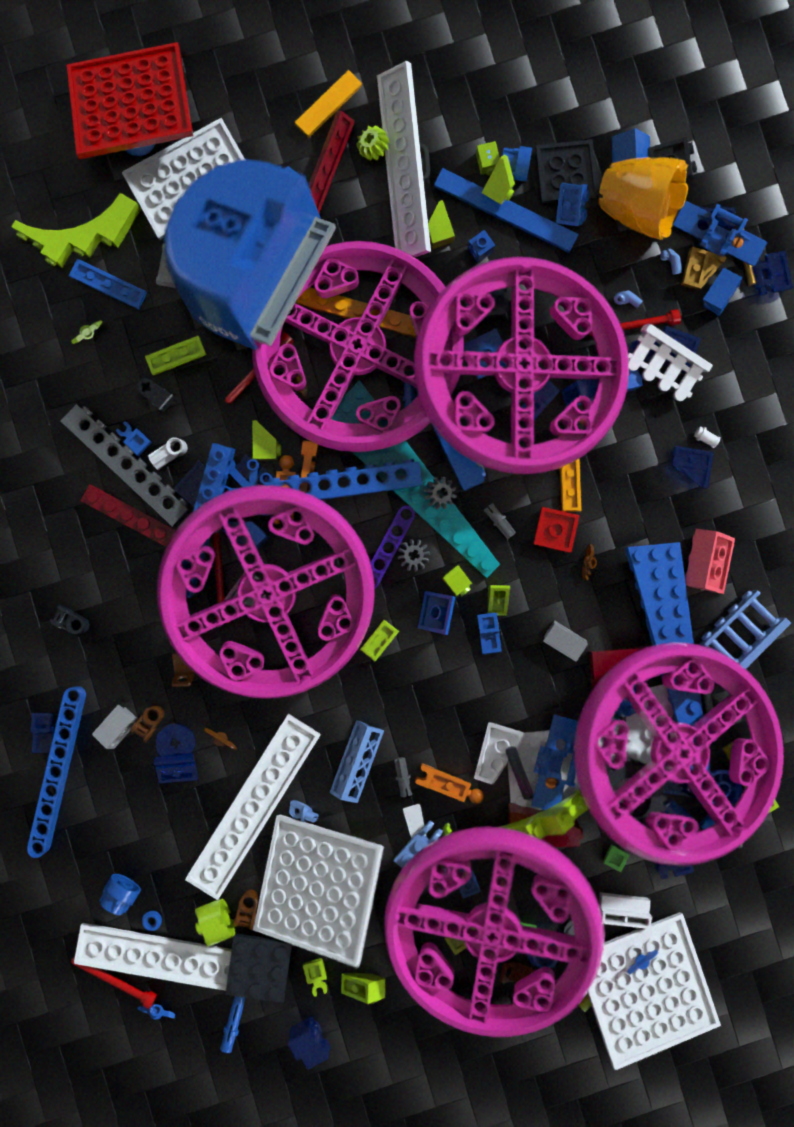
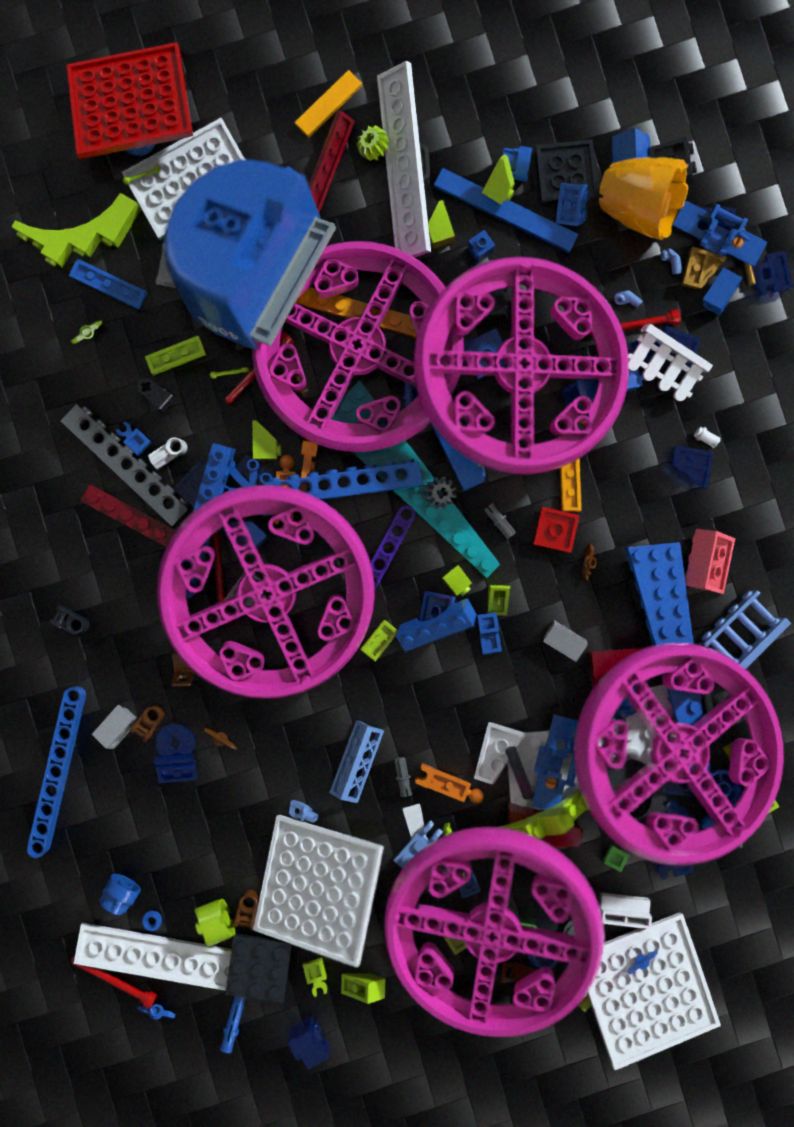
clear blue slope [31,713,54,754] -> none
white plate [185,714,321,900] -> none
dark grey gear [398,539,430,572] -> none
lime brick [476,141,500,175] -> none
blue slope [520,380,560,420] -> none
none -> lime hinge [123,165,161,184]
none -> lime hinge [210,367,249,379]
none -> blue arch [396,599,477,652]

